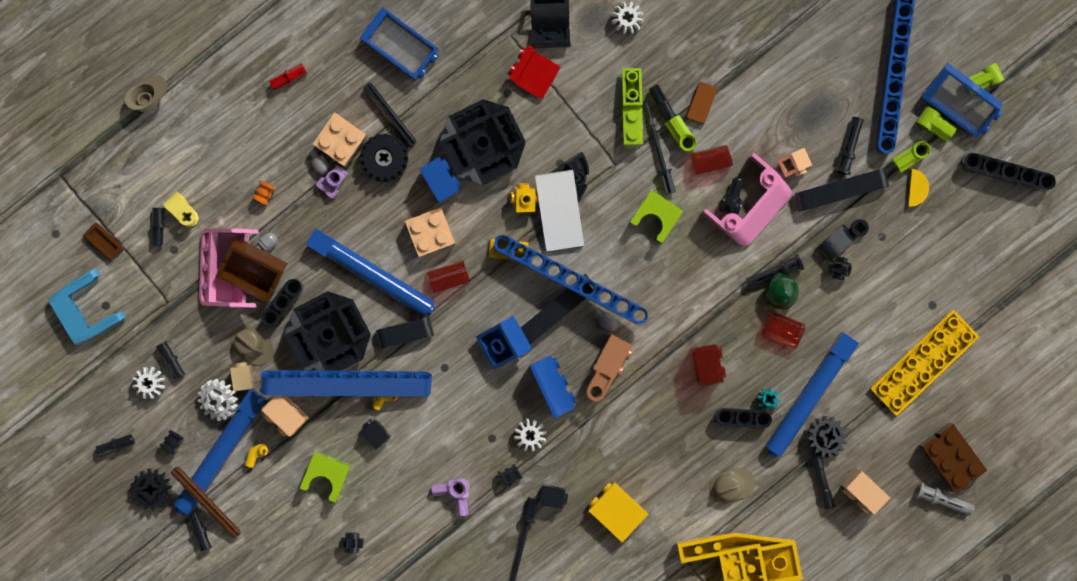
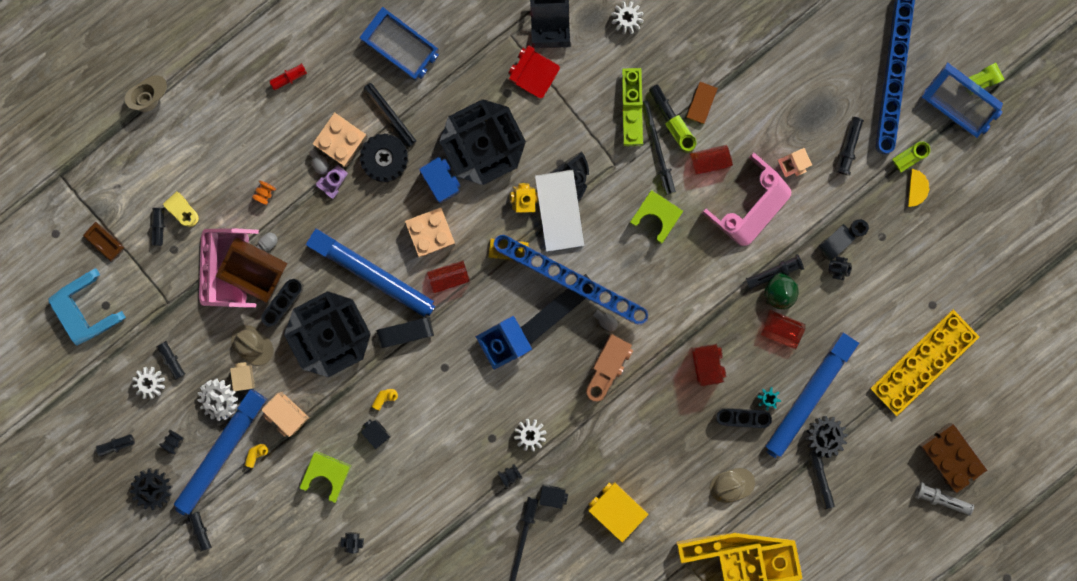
reddish brown axle [171,466,241,538] -> none
blue beam [259,370,432,396] -> none
lavender axle [431,478,470,516] -> none
blue slope [530,355,577,419] -> none
black axle [719,178,744,215] -> none
black beam [794,168,889,212] -> none
light nougat brick [841,468,890,515] -> none
lime piece [916,106,957,142] -> none
black beam [961,153,1056,191] -> none

